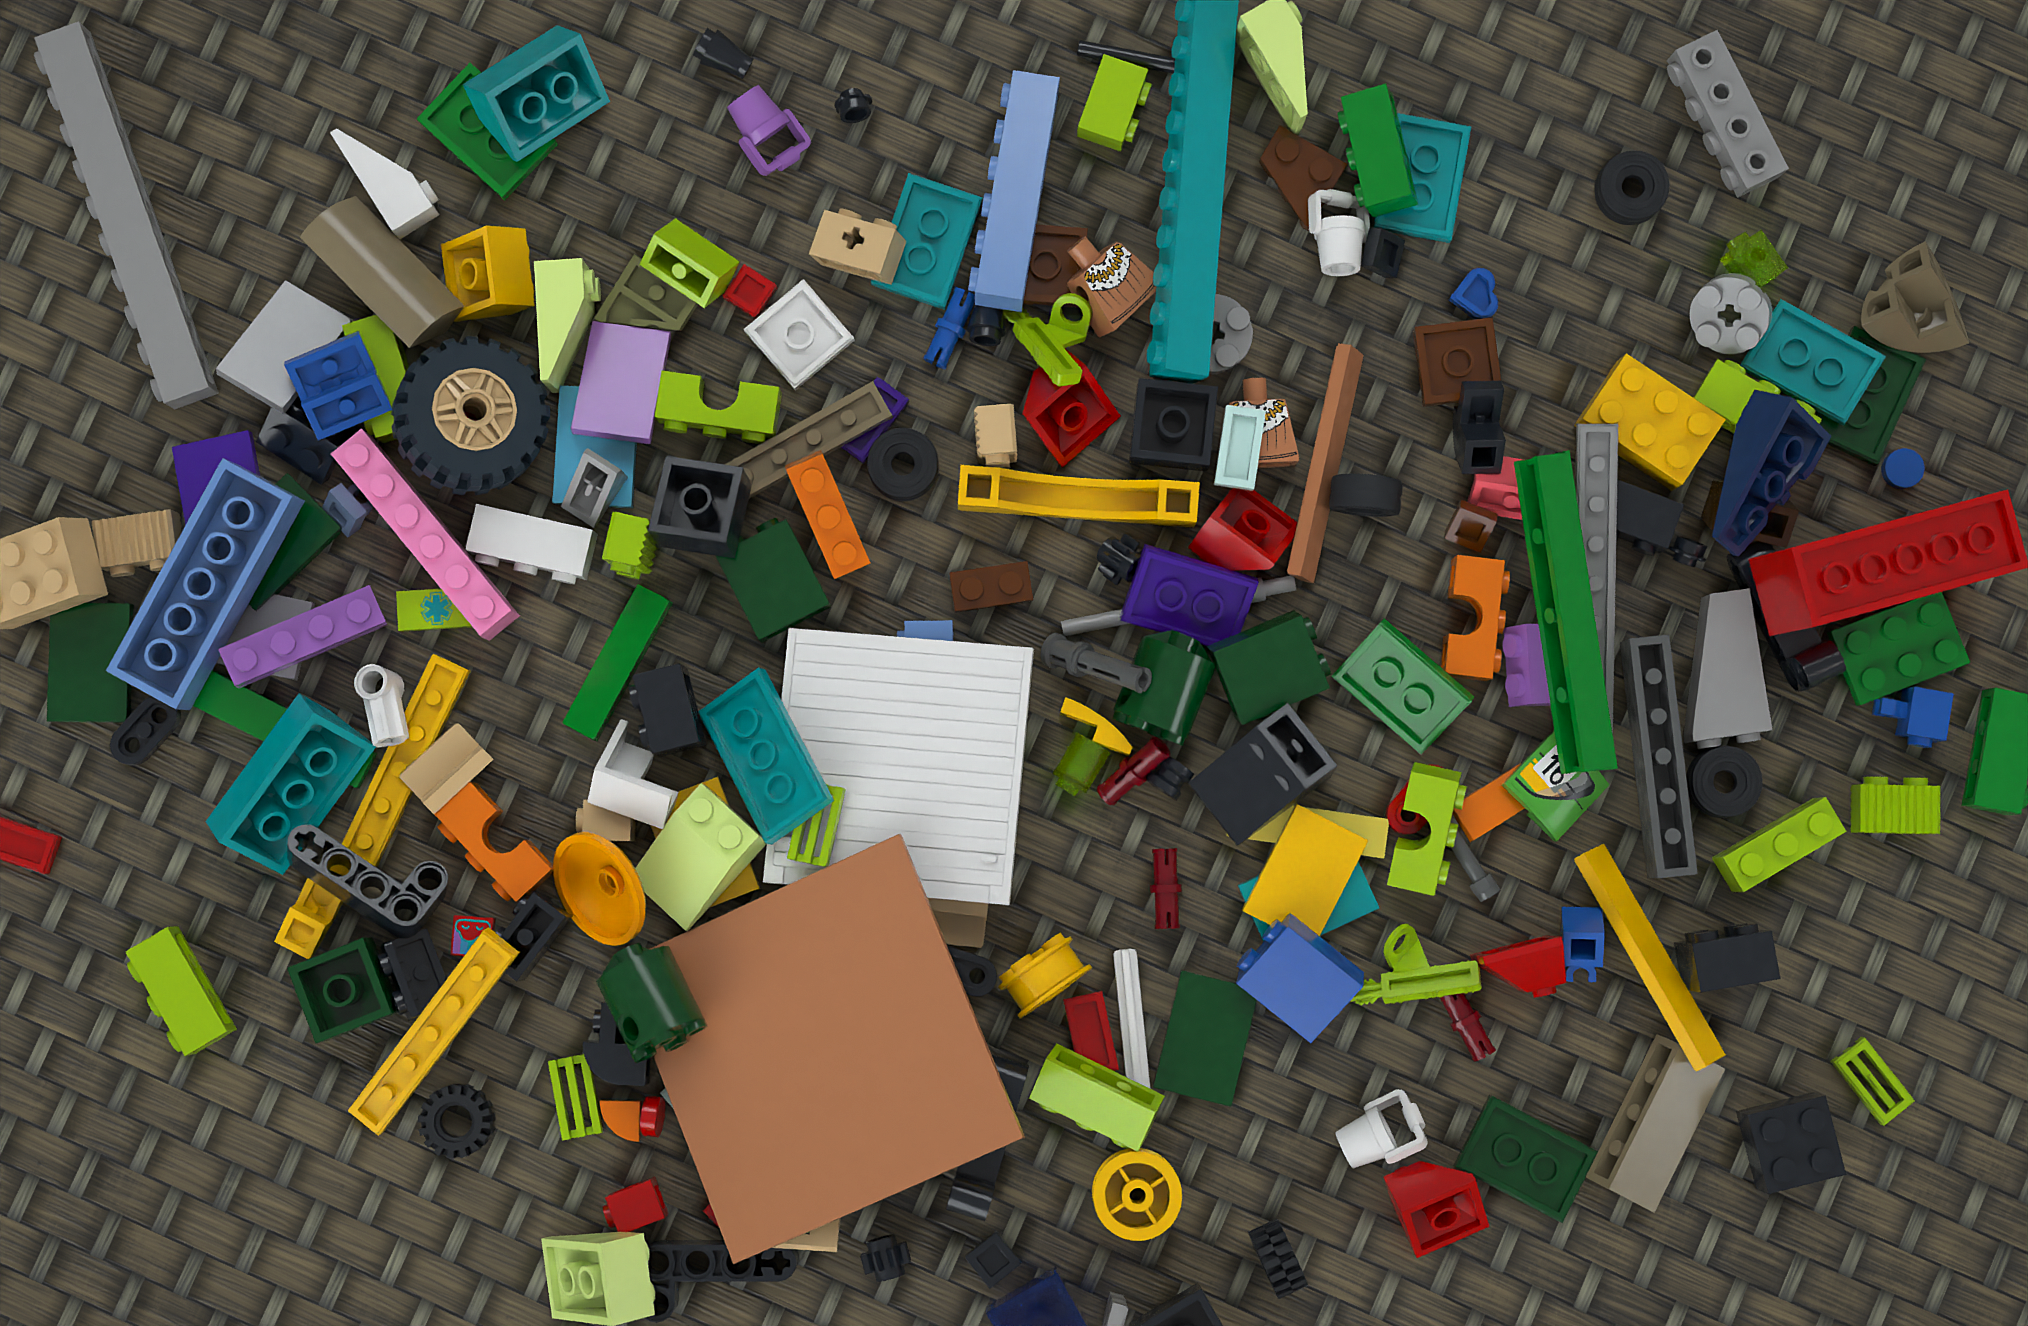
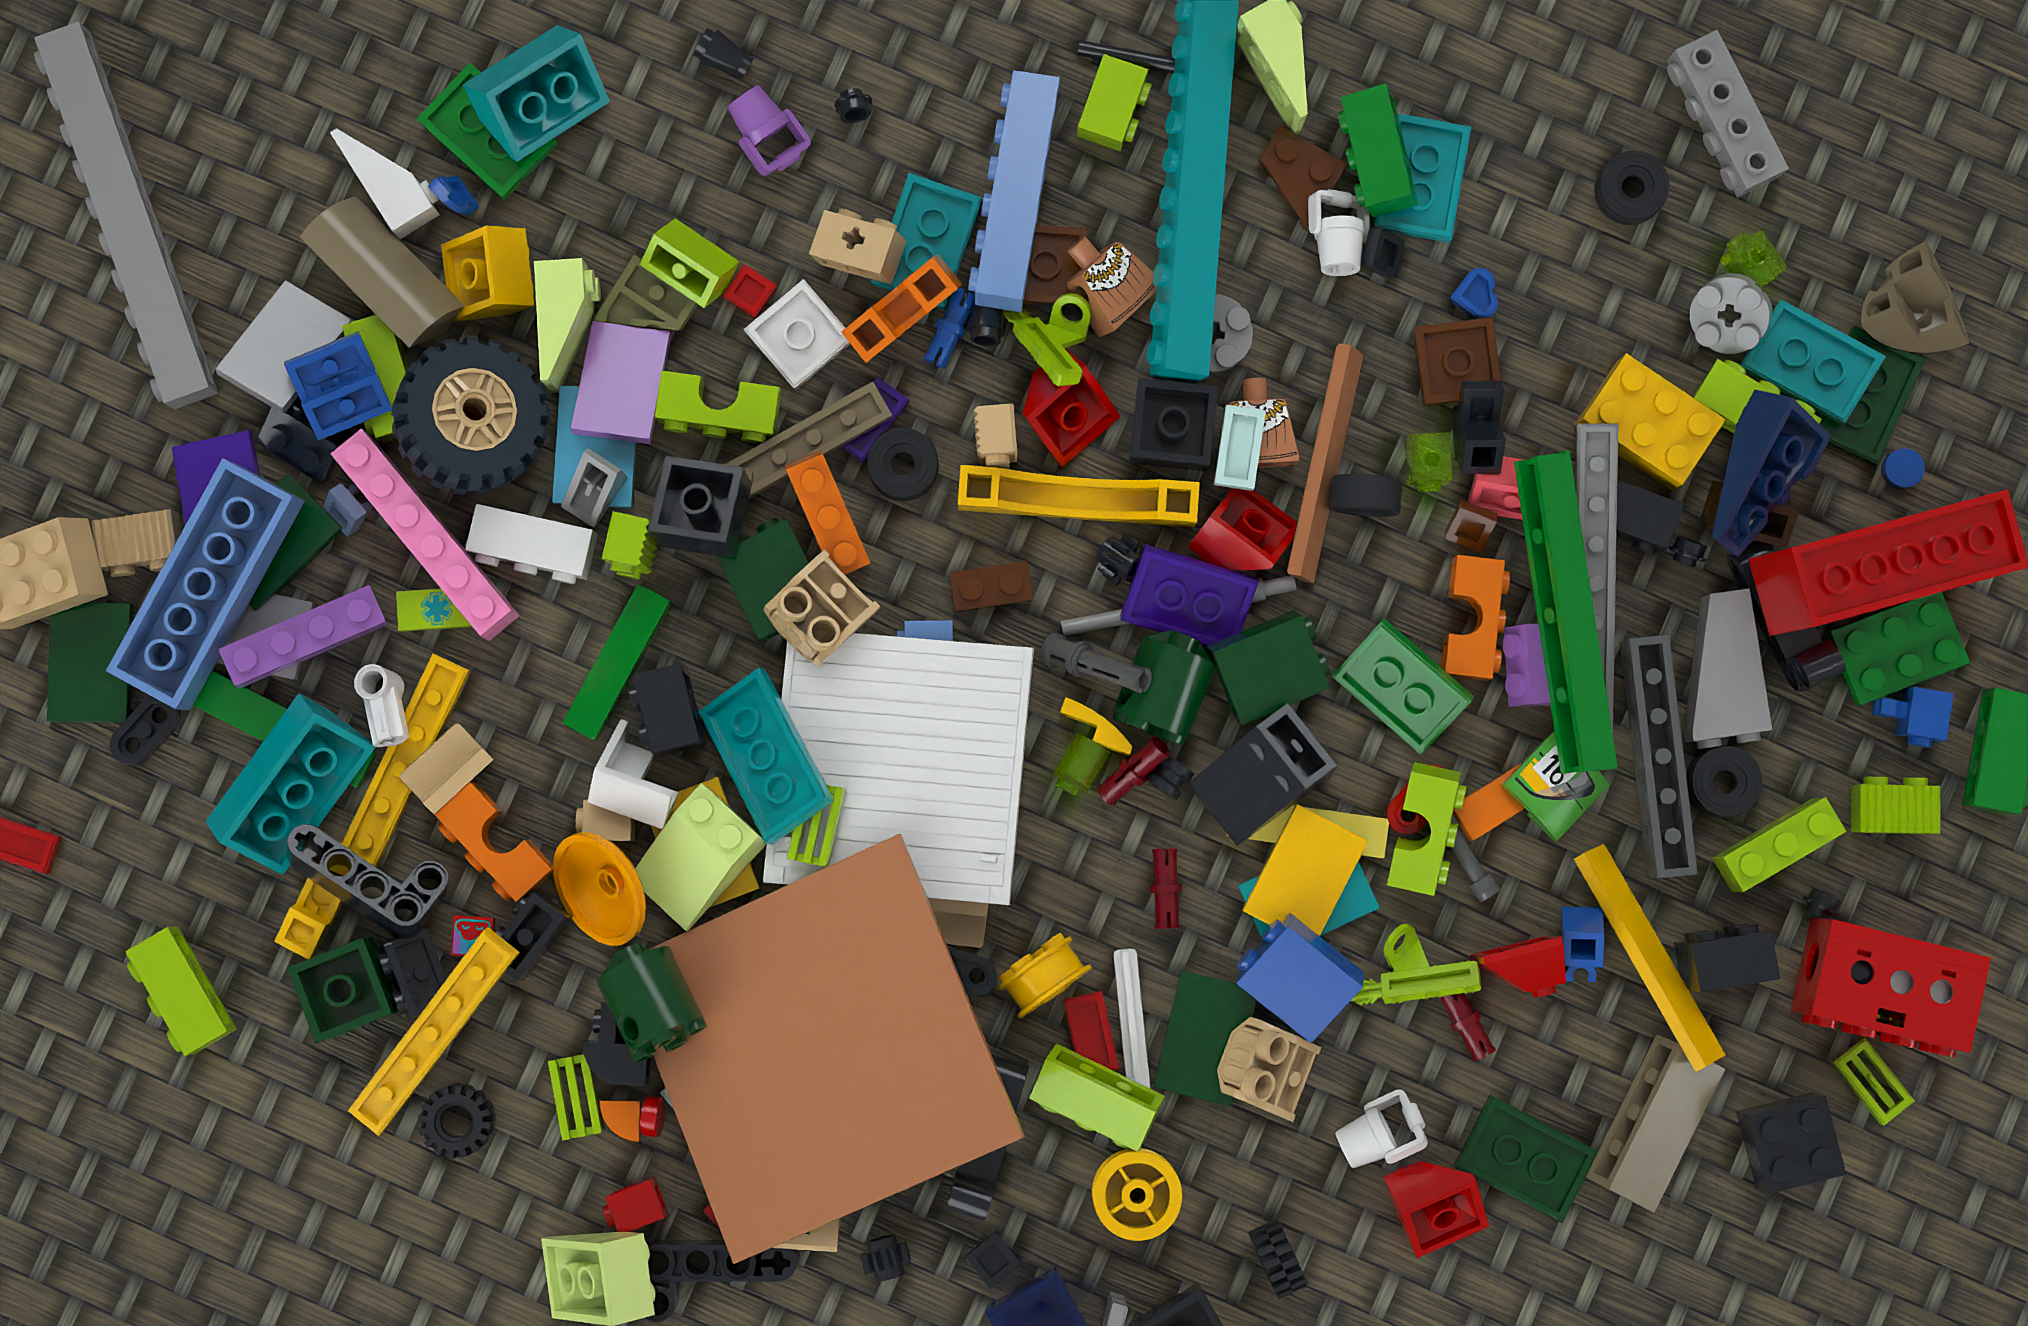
none -> blue tile [428,176,479,215]
none -> tan slope [763,549,880,667]
none -> orange arch [841,254,963,363]
none -> tan slope [1217,1017,1322,1122]
none -> clear neon green brick [1405,432,1452,492]
none -> red piece [1790,918,1991,1058]
none -> black plate [1803,887,1842,919]

